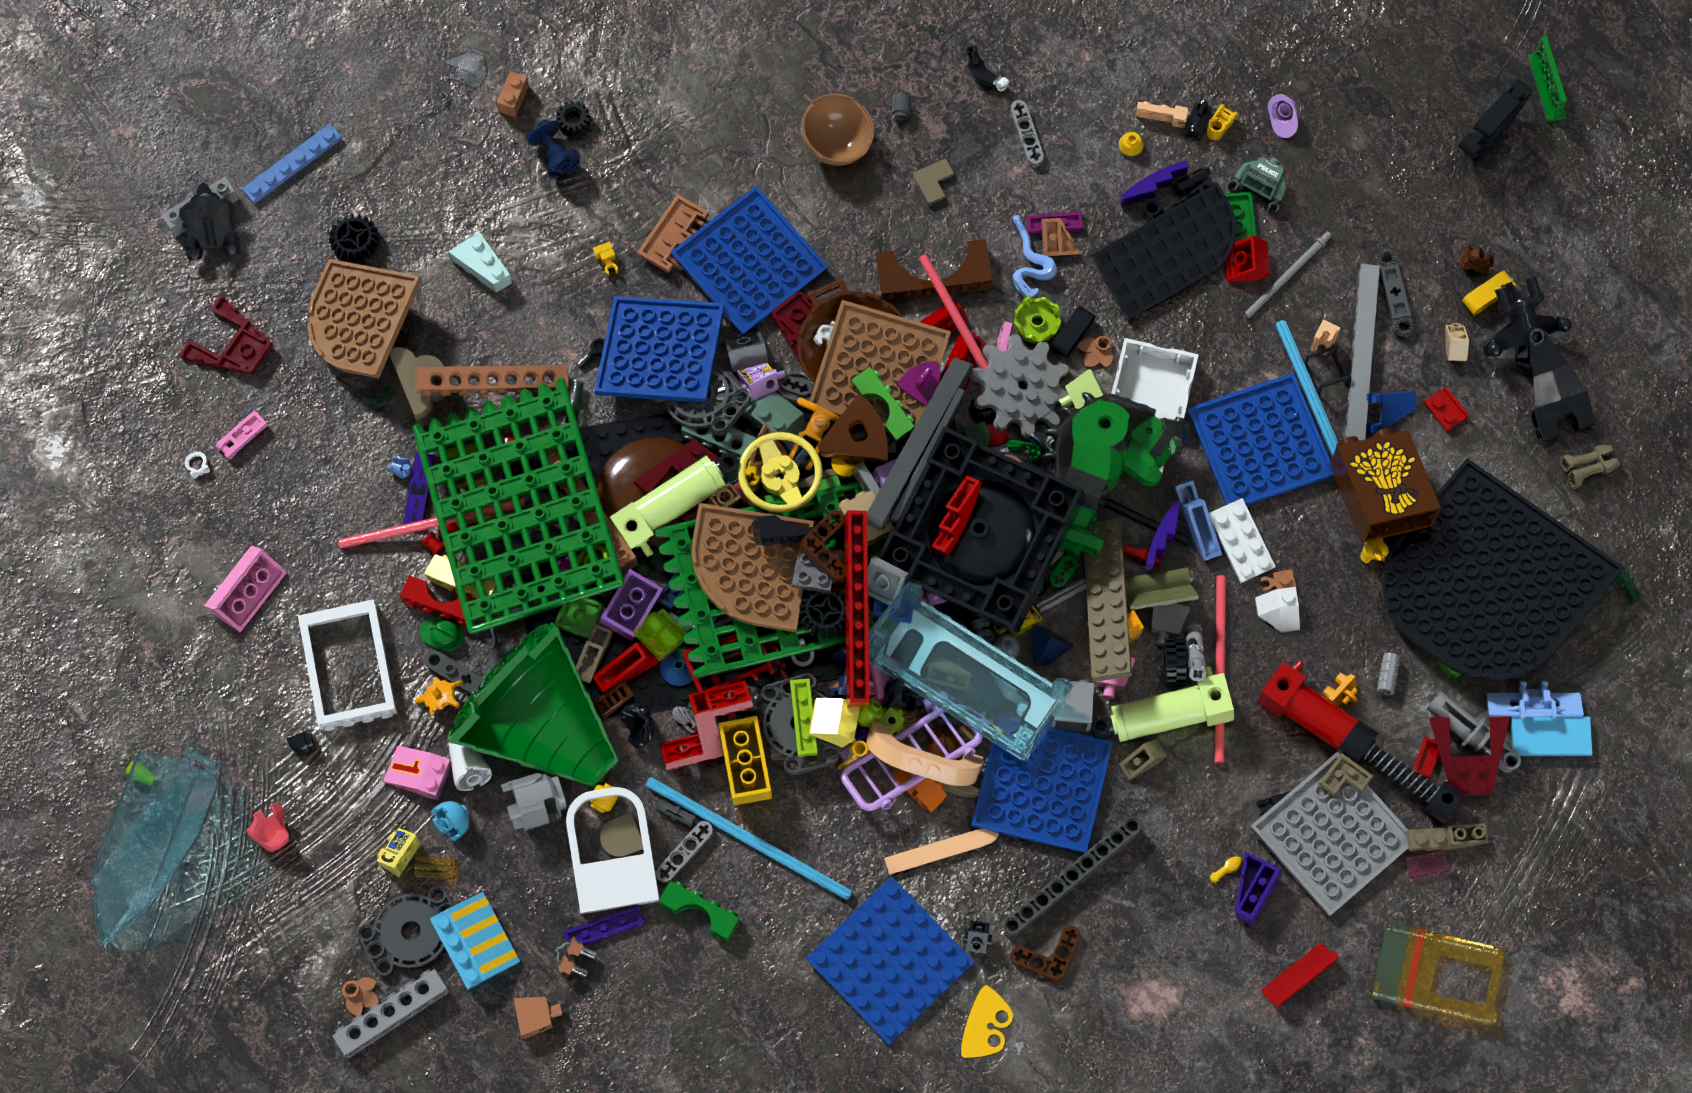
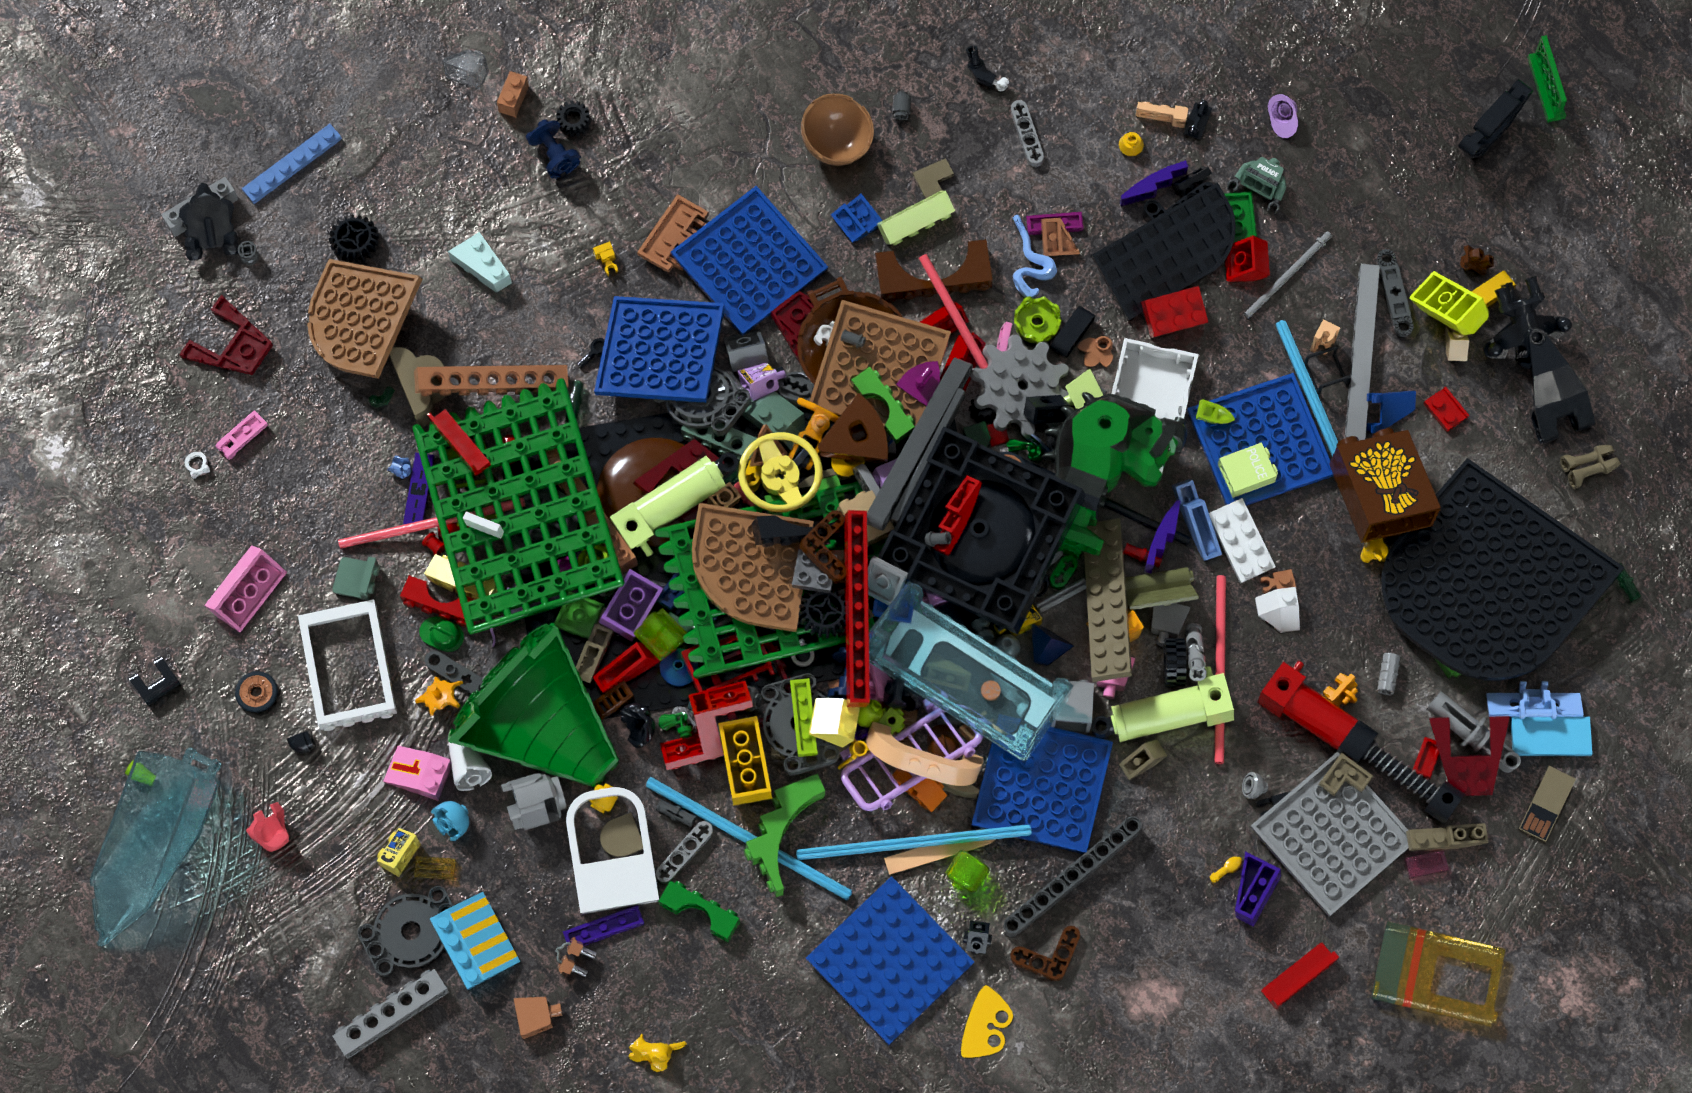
nougat plate [342,977,379,1016] -> none
yellow piece [1207,104,1238,140] -> none
none -> black connector [128,655,180,706]
none -> wheel [235,671,278,712]
none -> dark grey wheel [238,241,259,265]
none -> sand green bracket [332,556,380,600]
none -> red panel [427,409,491,476]
none -> white tile [463,512,504,539]
none -> yellow animal [628,1034,687,1072]
none -> green piece [658,712,693,738]
none -> bright green arch [744,774,825,897]
none -> medium azure axle [796,825,1032,860]
none -> blue slope [831,193,883,243]
none -> dark grey pin [840,329,866,349]
none -> yellowish green brick [877,191,955,246]
none -> dark grey pin [925,531,951,547]
none -> clear neon green head [945,850,990,893]
none -> nougat tile [981,681,1001,701]
none -> black brick [1024,395,1070,424]
none -> red brick [1141,286,1208,338]
none -> lime plate [1196,399,1235,424]
none -> yellowish green brick [1218,442,1278,498]
none -> light grey brick [1242,772,1268,799]
none -> neon yellow hips [1410,271,1489,335]
none -> dark tan piece [1519,766,1576,842]

